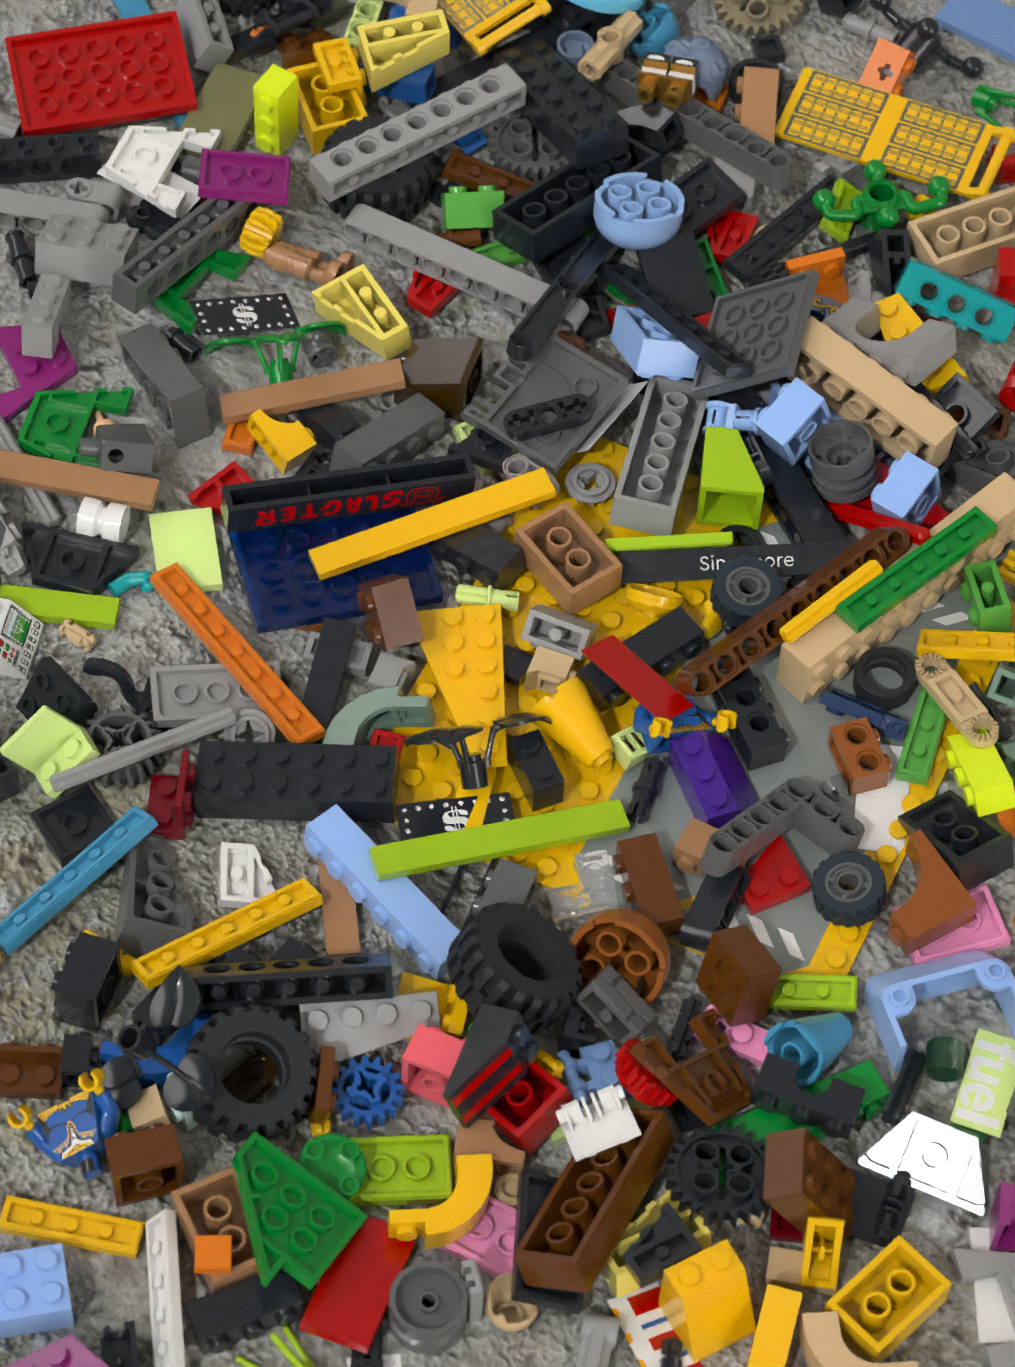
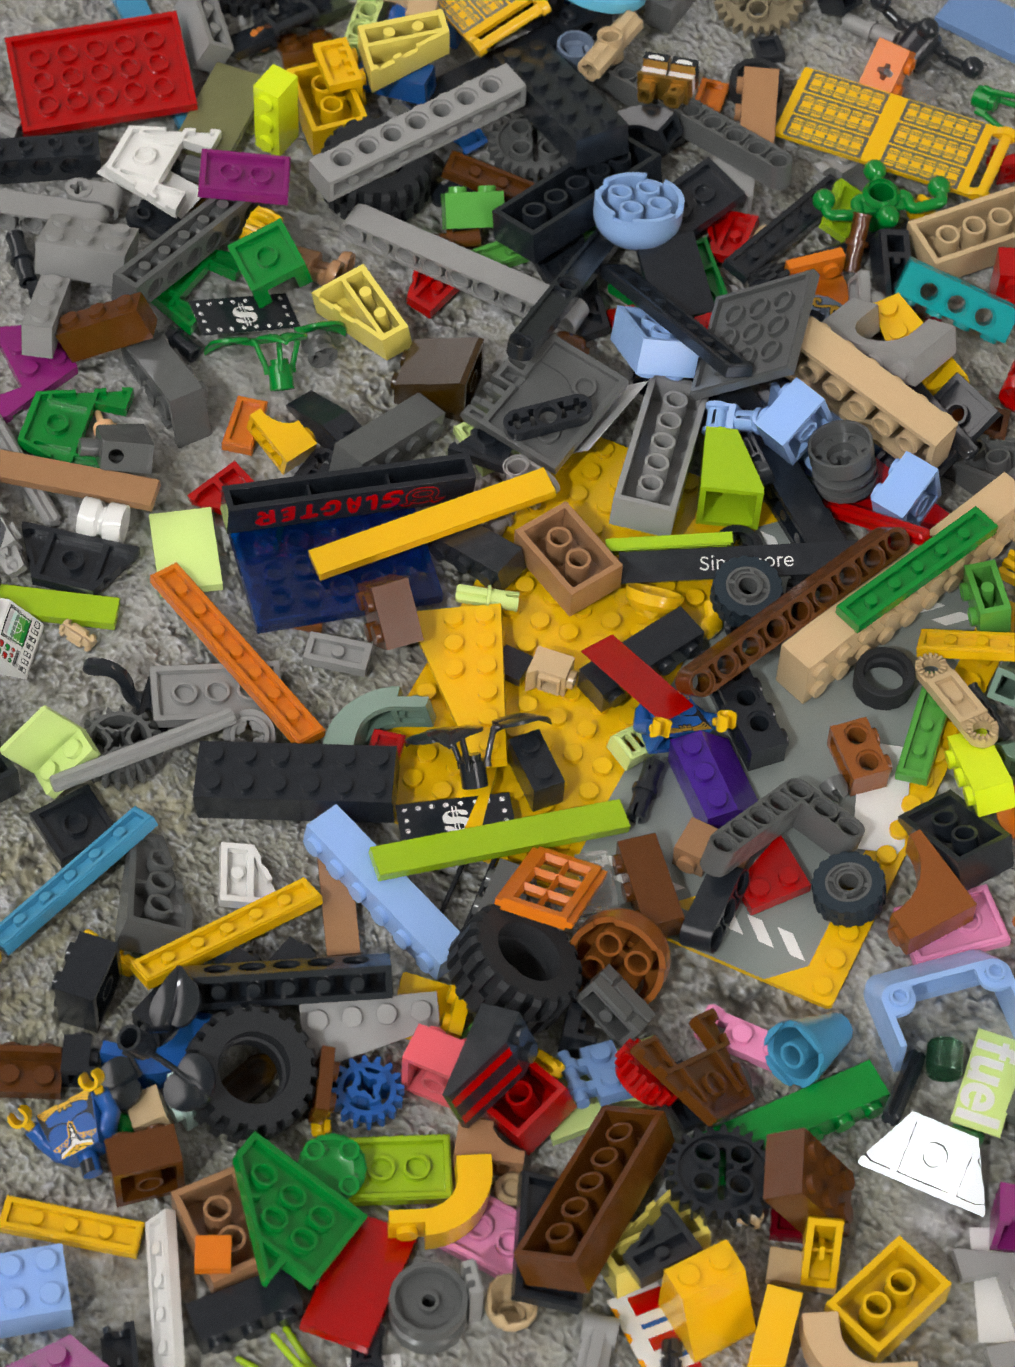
black plate [16,656,98,724] -> none
teal arm [107,570,154,597] -> none
dark red bracket [147,750,196,840] -> none
medium nougat tile [219,358,406,425] -> none
black tile [302,617,357,744] -> none
light grey window [368,652,415,694] -> none
light grey brick [521,603,599,661] -> none
yellow cone [529,677,614,769] -> none
white hinge [555,1084,642,1162] -> none
light grey gear [565,463,615,507] -> none
dark azure cylinder [627,3,680,59] -> none
sand blue hair [663,35,731,101] -> none
black axle [666,997,702,1061] -> none
reddish brown brick [695,925,783,1027] -> none
black arch [750,1052,866,1140] -> none
lime tile [768,973,858,1012] -> none
yellow axle [779,560,883,643] -> none
dark blue hinge [819,687,910,741] -> none
black hinge [849,1168,915,1248] -> none
none -> reddish brown brick [55,292,158,363]
none -> green panel [227,218,313,309]
none -> orange piece [494,846,608,930]
none -> reddish brown pin [843,212,872,273]

